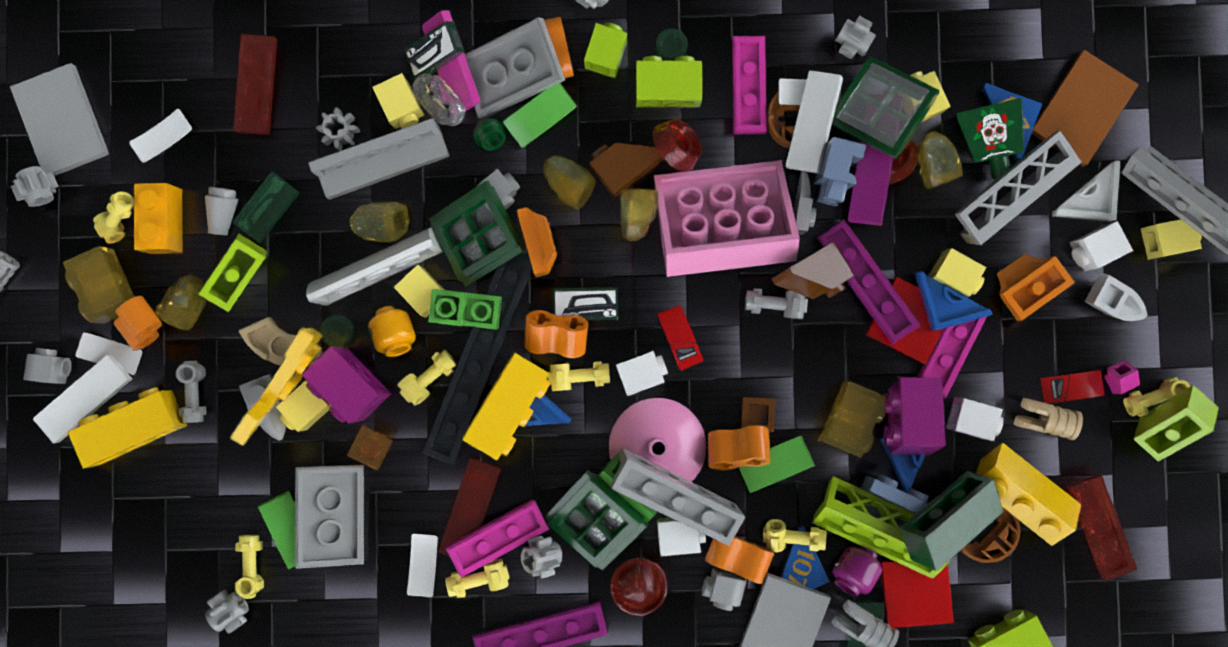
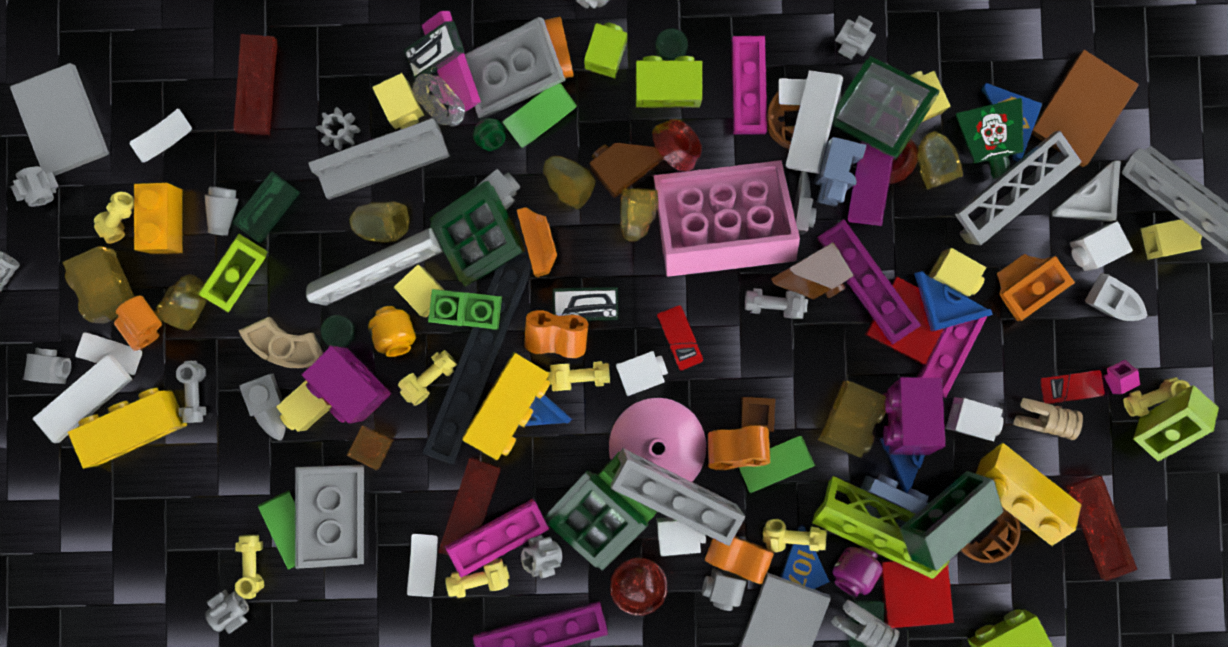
yellow wing [231,328,323,445] -> none

